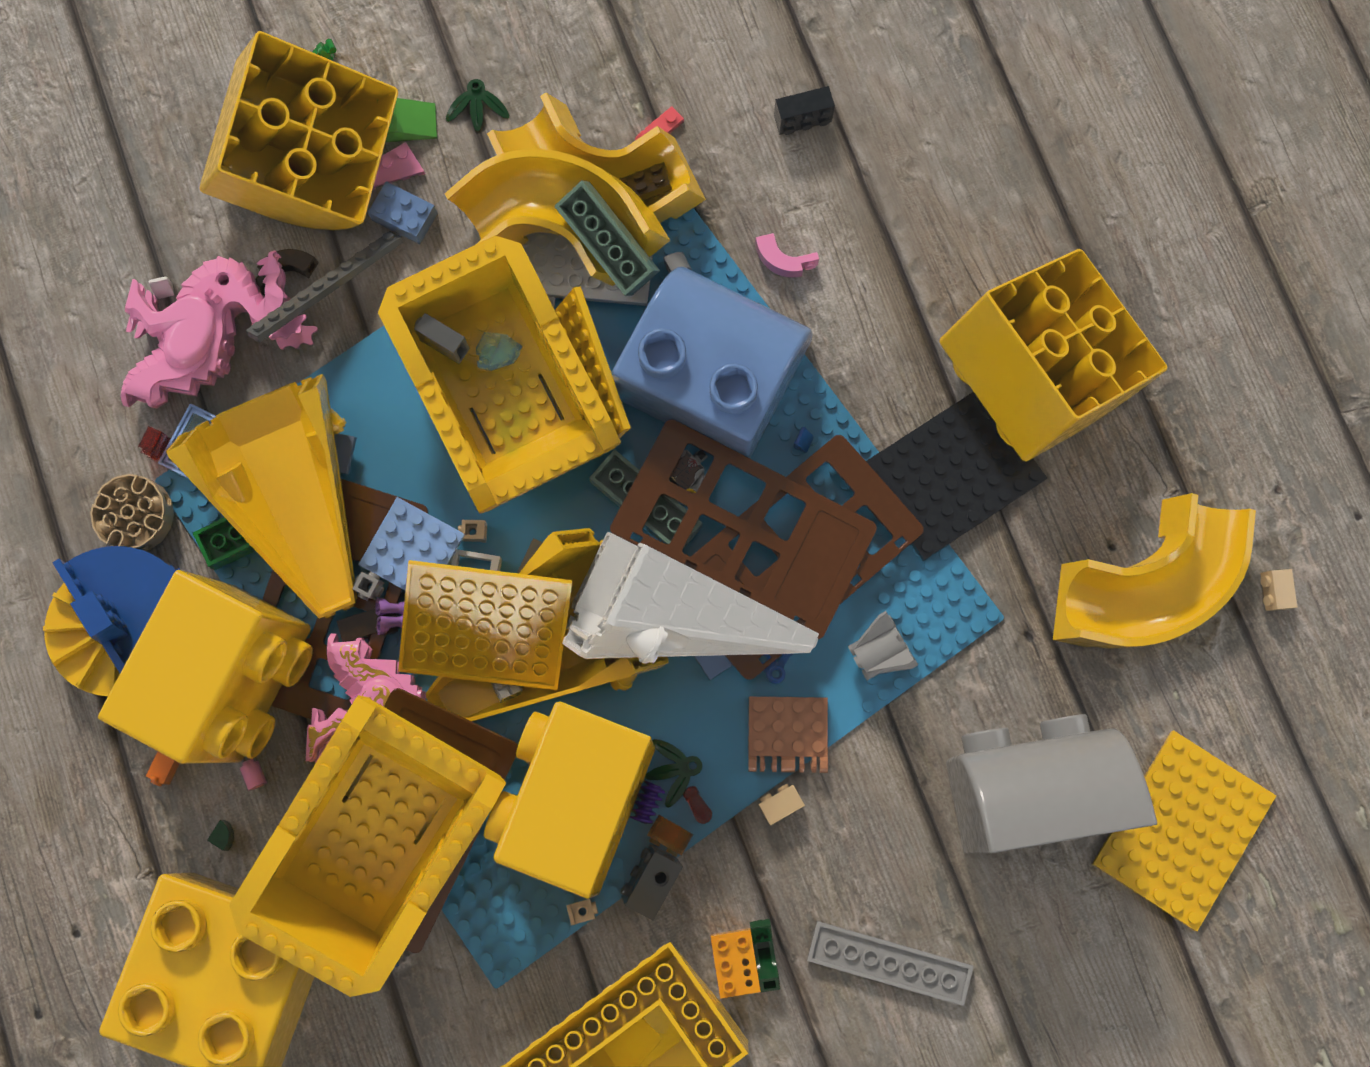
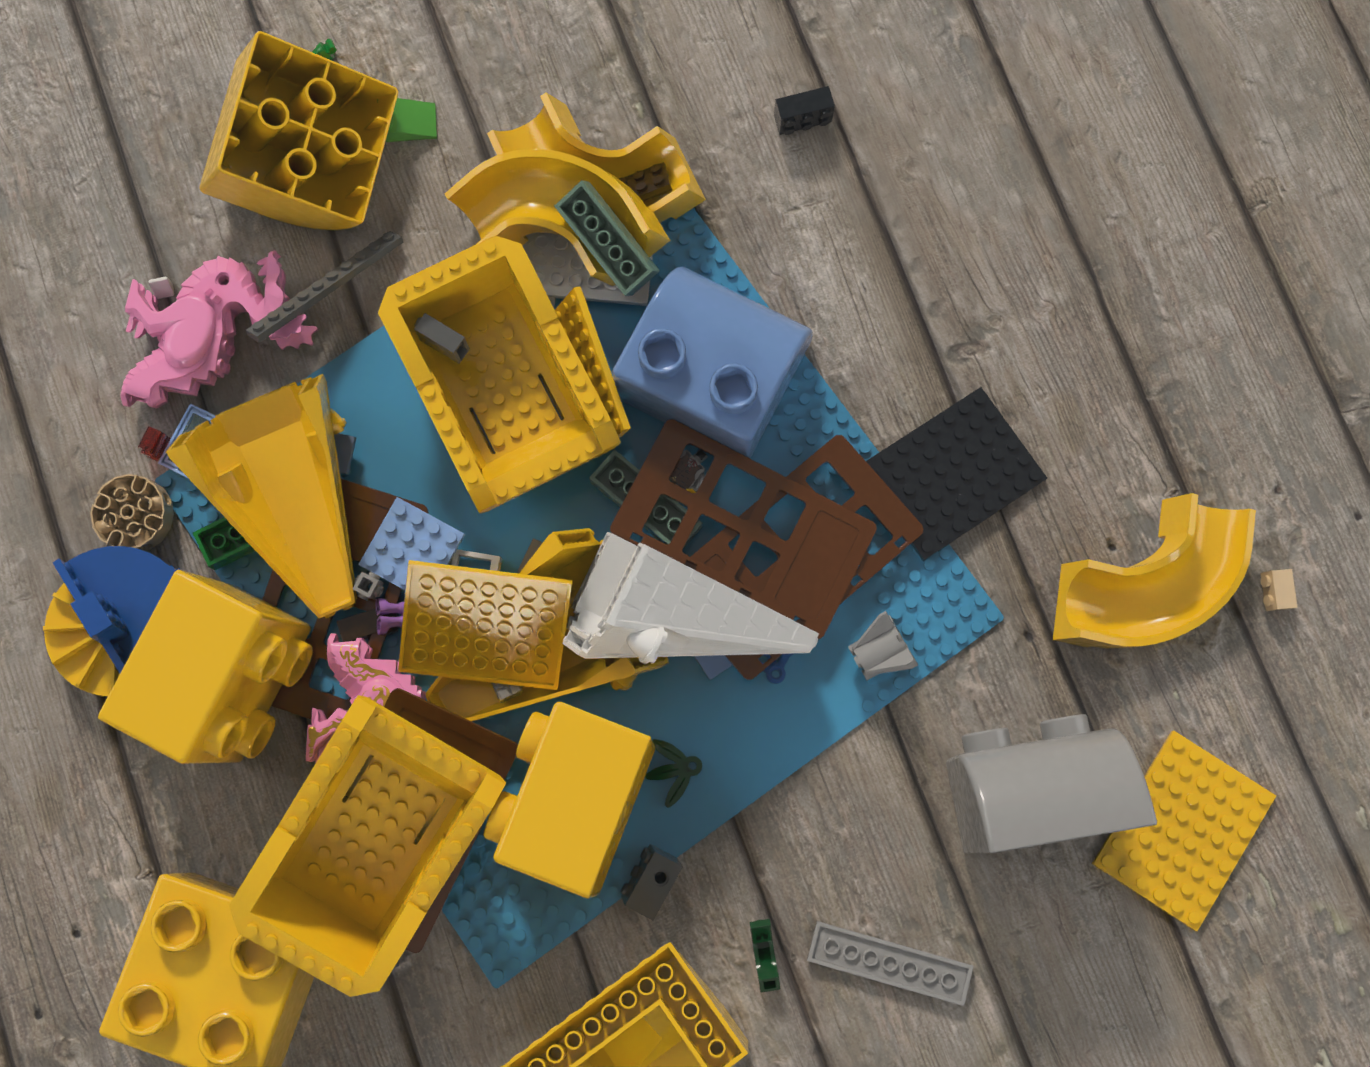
orange brick [146,752,180,787] -> none
dark green brick [207,820,234,851] -> none
bright pink brick [240,759,267,791] -> none
dark brown arch [255,249,318,296] -> none
medium blue brick [368,181,438,244] -> none
bright pink wing [373,142,425,190] -> none
dark green plant [446,79,510,131] -> none
tan brick [458,520,487,543] -> none
clear light blue slope [476,332,522,371] -> none
tan brick [566,898,598,925] -> none
dark purple piece [629,780,665,824] -> none
coral hinge [635,106,684,140] -> none
clear orange brick [647,815,694,857] -> none
light grey brick [664,252,692,273] -> none
clear red piece [683,786,712,824] -> none
light orange piece [710,928,761,999] -> none
nougat hinge [748,696,828,773] -> none
bright pink arch [755,233,819,278] -> none
tan brick [758,784,805,826] -> none
blue slope [793,427,814,453] -> none
yellow piece [939,249,1168,461] -> none

